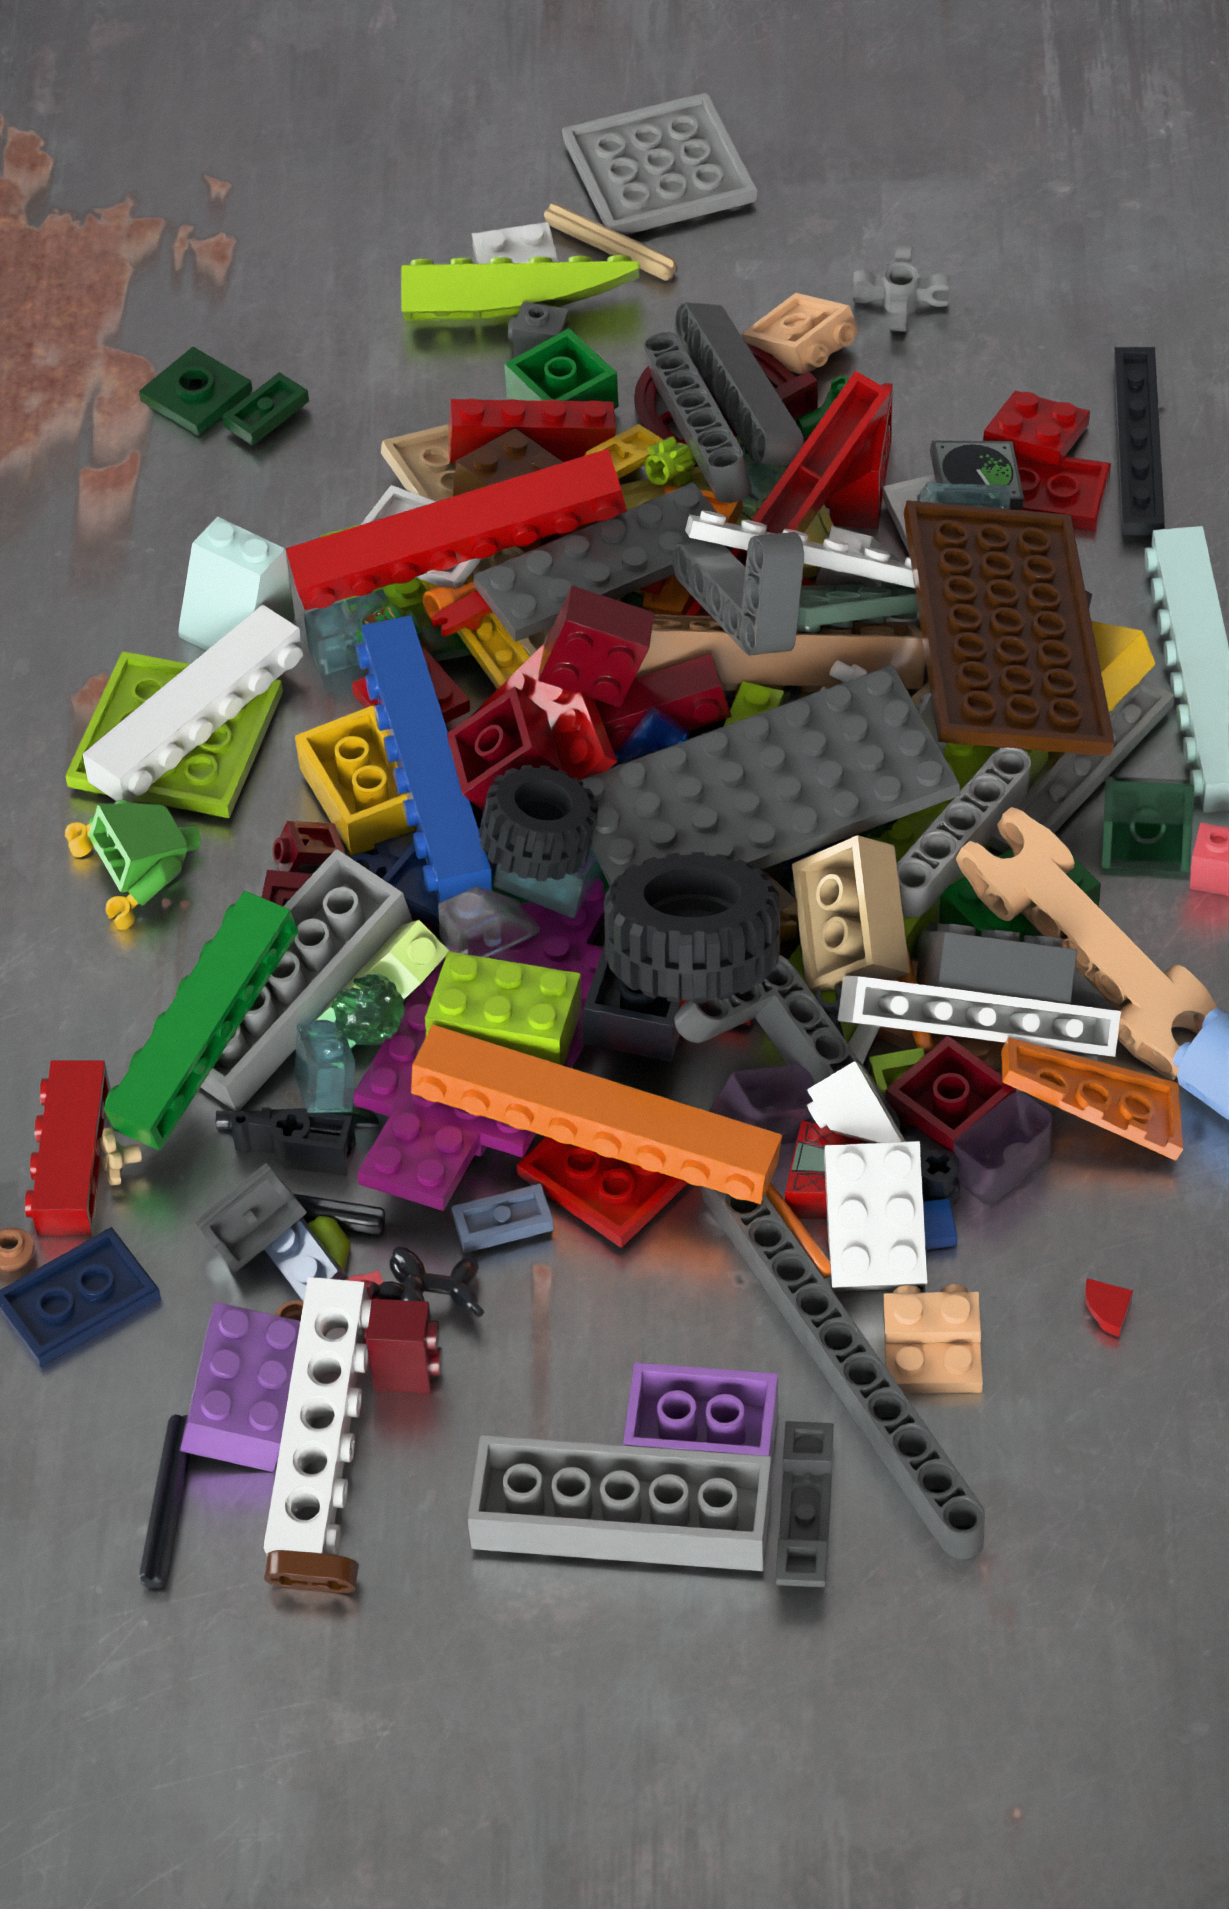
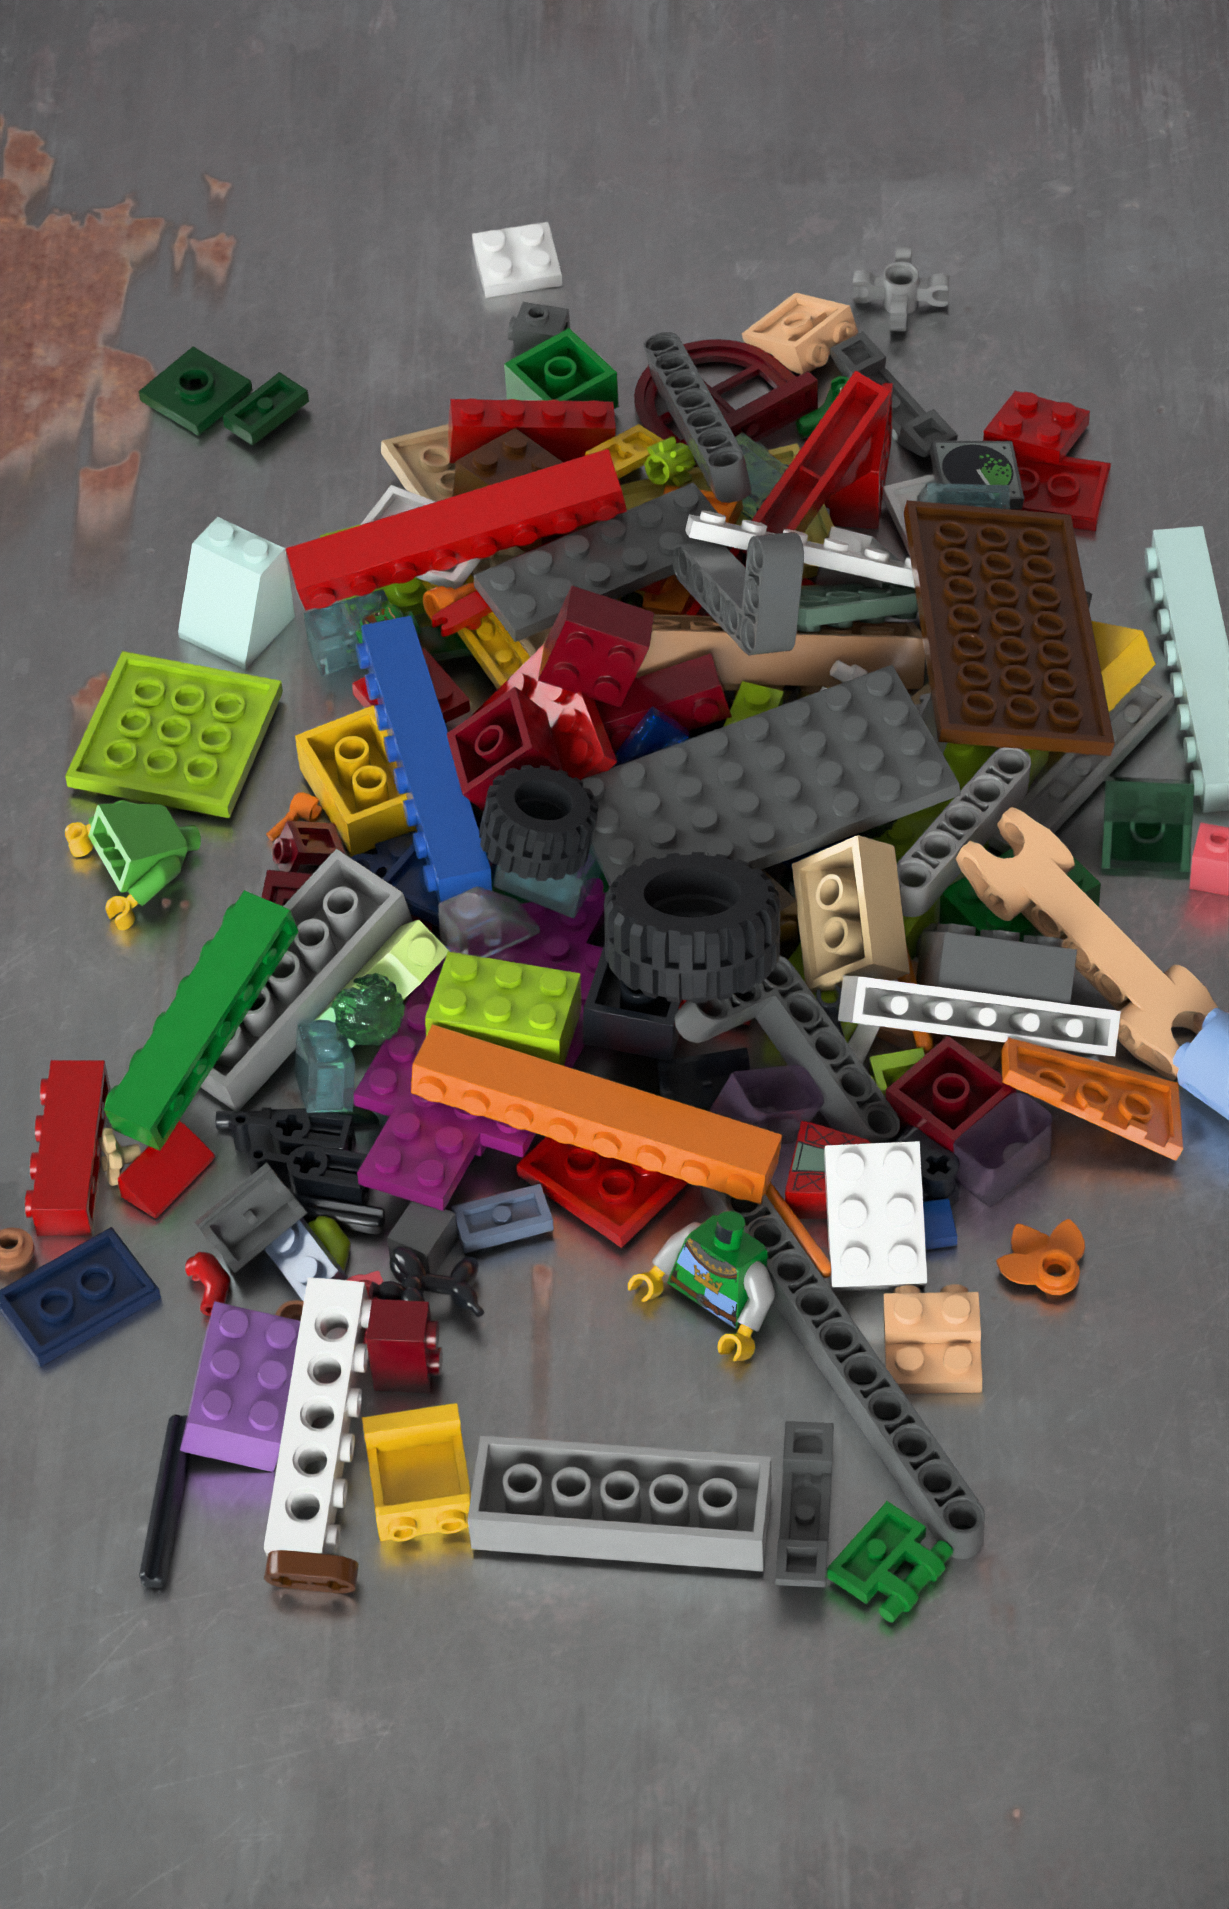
white brick [83,604,303,802] -> none
lime slope [401,255,639,321] -> none
tan axle [544,203,678,281] -> none
light grey plate [562,92,757,235] -> none
medium lavender brick [623,1362,779,1469] -> none
dark grey beam [675,302,804,466] -> none
white slope [807,1061,906,1143] -> none
red tile [1085,1278,1133,1337] -> none
black plate [1114,347,1165,535] -> none
none -> red slope [118,1121,215,1219]
none -> red arm [185,1252,231,1317]
none -> black piece [248,1145,372,1205]
none -> orange hand [266,792,322,842]
none -> yellow panel [362,1403,471,1541]
none -> dark grey brick [387,1201,458,1274]
none -> torso [628,1211,775,1361]
none -> black hinge [657,1047,756,1116]
none -> green plate [827,1501,953,1622]
none -> dark grey slope [830,332,958,457]
none -> orange plate [996,1219,1085,1295]

